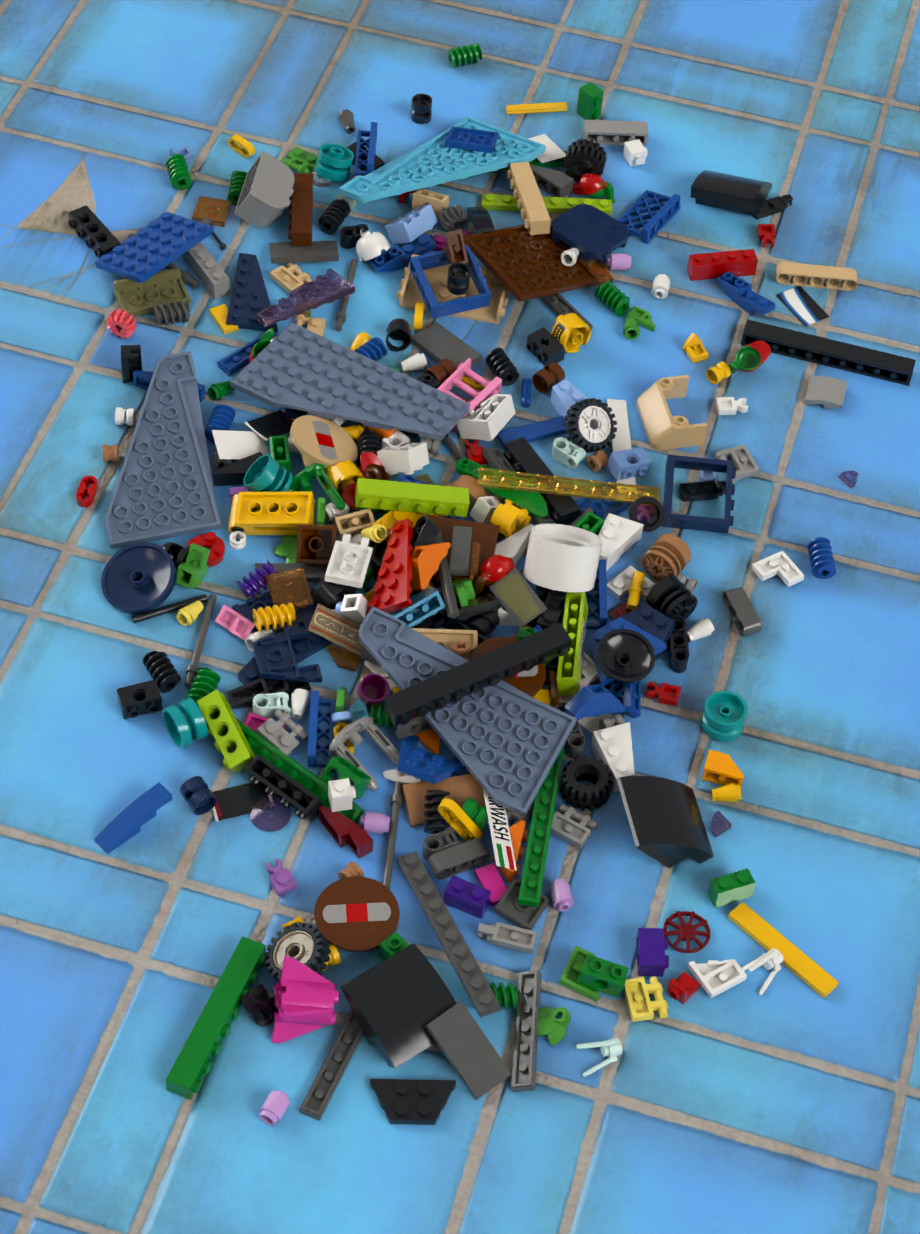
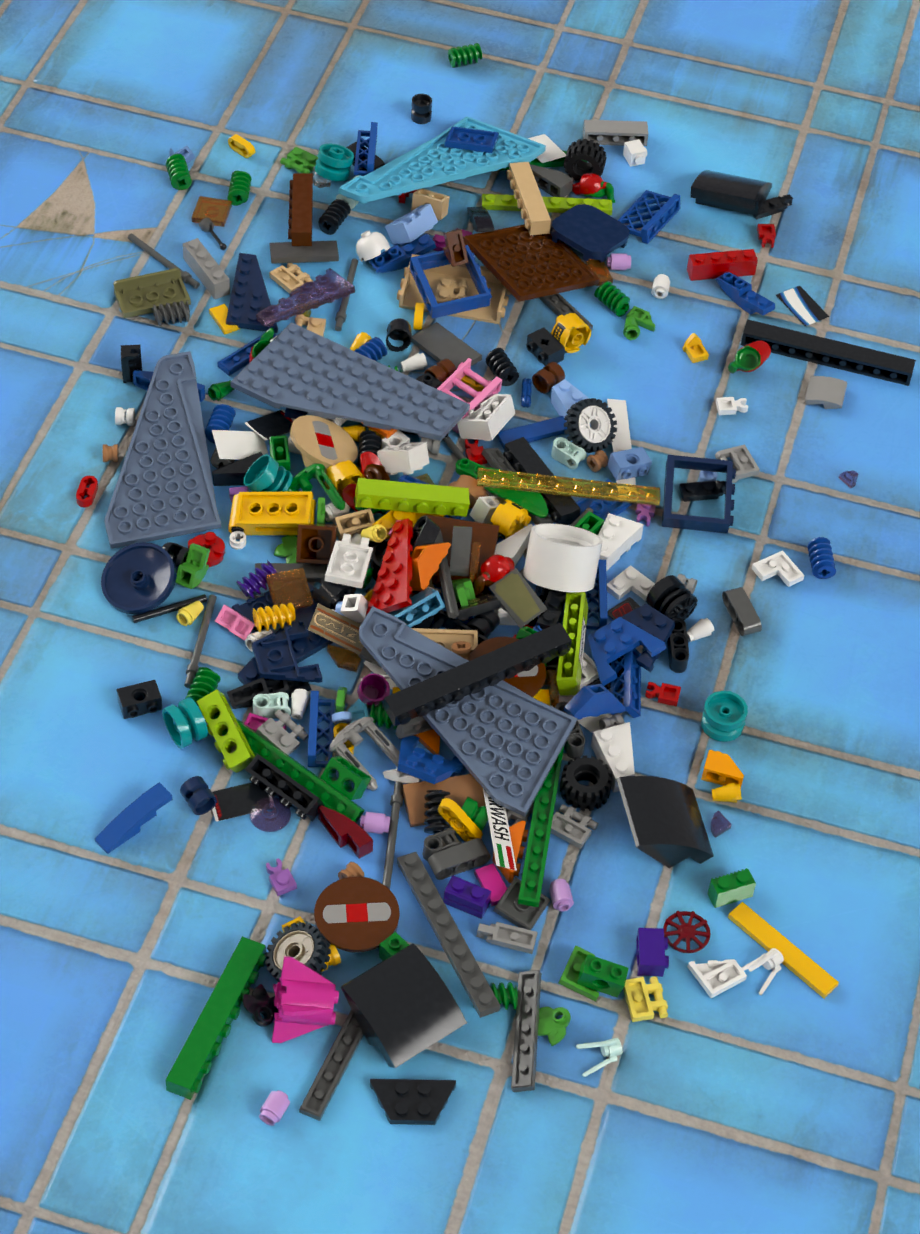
black brick [68,205,121,258] -> none
blue plate [95,212,214,283] -> none
coral gear [106,308,137,339] -> none
black piece [143,651,181,693] -> none
light grey brick [234,151,295,228] -> none
white brick [328,778,356,812] -> none
dark grey cone [338,109,355,134] -> none
black piece [340,224,369,249] -> none
dark grey tile [425,1001,512,1100] -> none
dark grey gear [439,204,468,232] -> none
black wheel [447,262,470,295] -> none
yellow axle [506,102,568,115] -> none
white cone [561,248,579,266] -> none
green brick [577,82,604,120] -> none
black dish [596,629,655,683] -> none
yellow pin [626,571,645,610] -> none
black tyre [629,496,665,532] -> none
tan windscreen [636,375,708,450] -> none
medium nougat wheel [641,533,692,582] -> none
red bracket [667,971,701,1004] -> none
yellow wheel [706,361,731,385] -> none
tan beam [776,262,858,291] -> none

